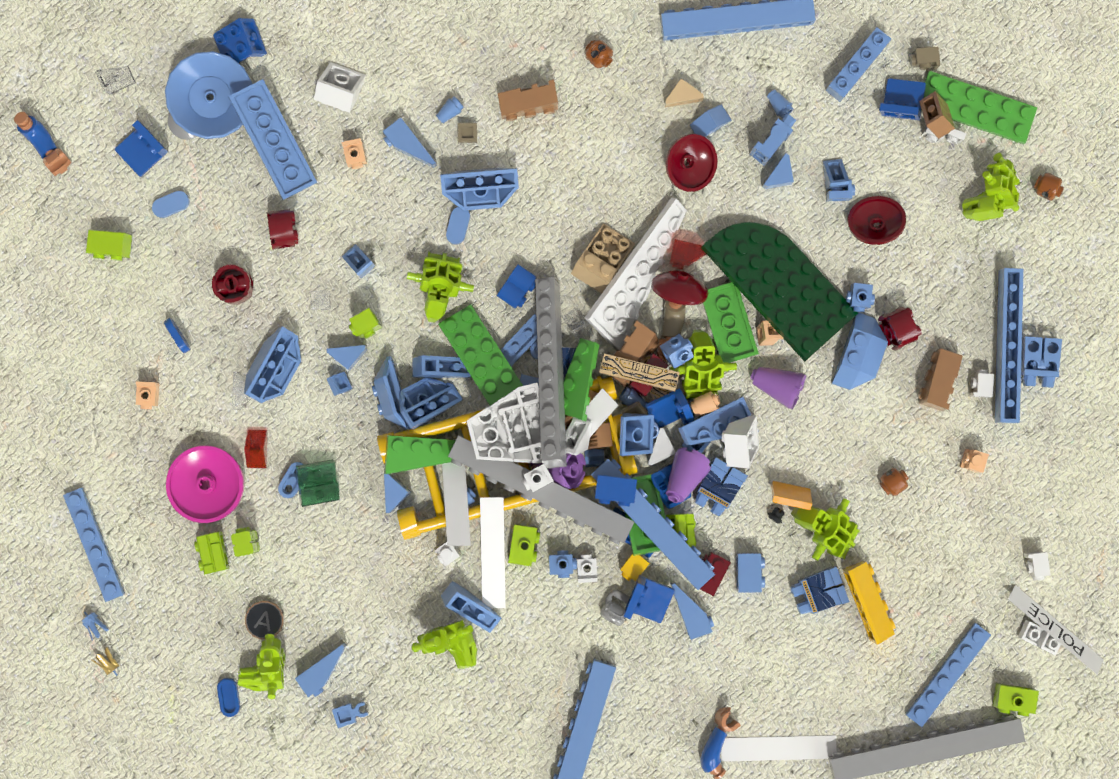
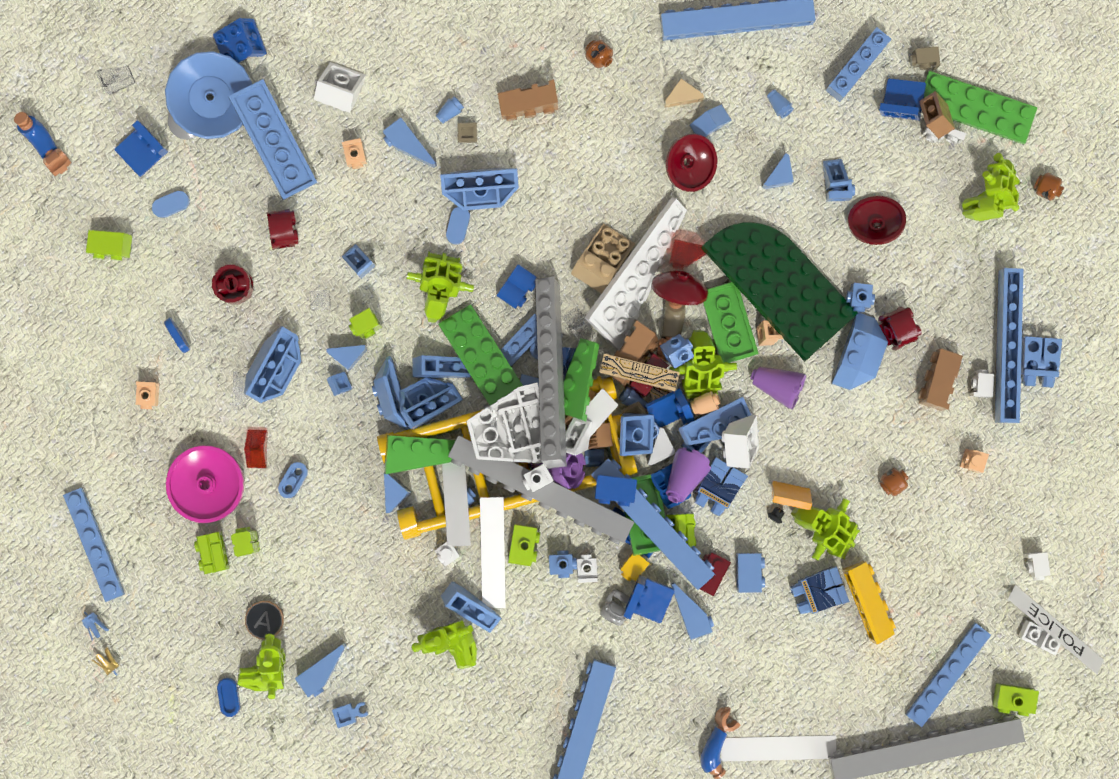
clear green slope [296,459,340,507] -> none
medium blue hips [749,113,796,166] -> none

